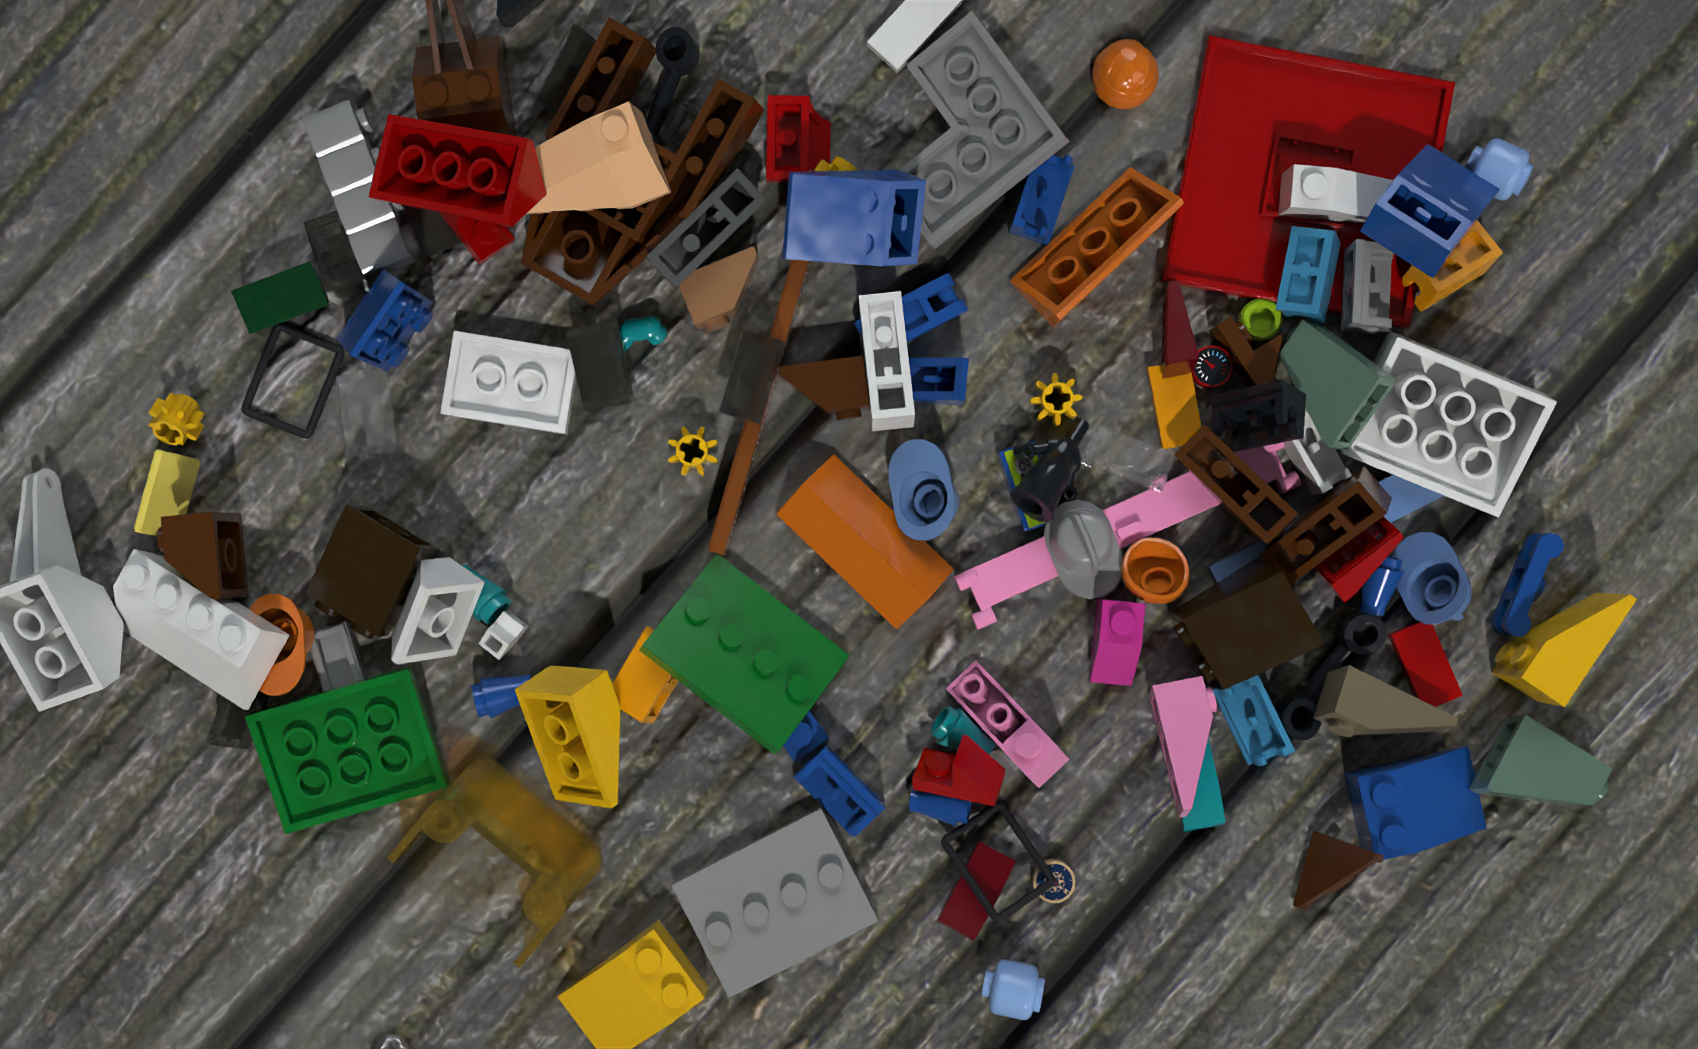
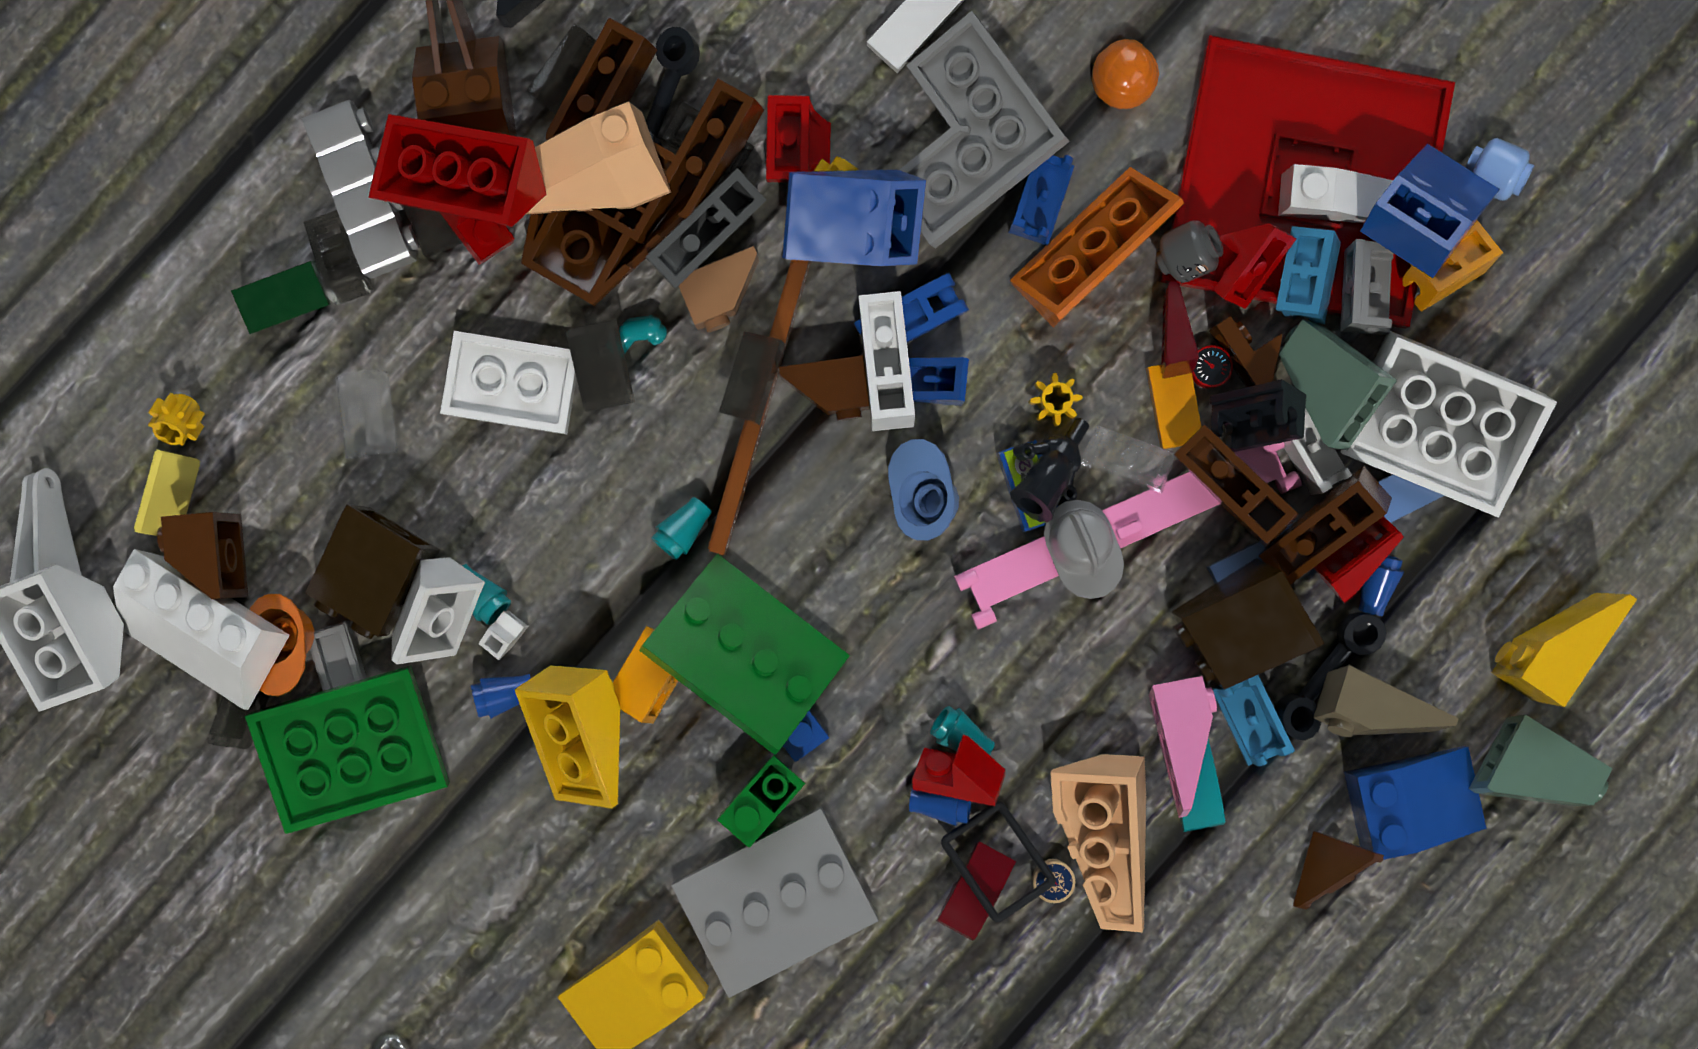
black piece [241,323,345,439] -> none
blue slope [336,269,435,372] -> none
clear yellow windscreen [387,759,603,968] -> none
yellow gear [668,426,719,477] -> none
orange slope [776,454,954,630] -> none
blue hinge [793,744,885,837] -> none
bright pink slope [946,660,1069,788] -> none
light blue head [981,959,1045,1020] -> none
dark pink slope [1089,599,1146,686] -> none
orange piece [1121,537,1190,604] -> none
lime tile [1238,299,1282,342] -> none
red tile [1387,621,1463,707] -> none
medium blue piece [1393,532,1472,625] -> none
blue plate [1491,533,1564,637] -> none
none -> teal cone [651,497,712,560]
none -> green slope [717,755,806,848]
none -> light nougat wedge [1051,754,1146,933]
none -> dark grey head [1156,220,1223,283]
none -> red slope [1213,223,1296,309]

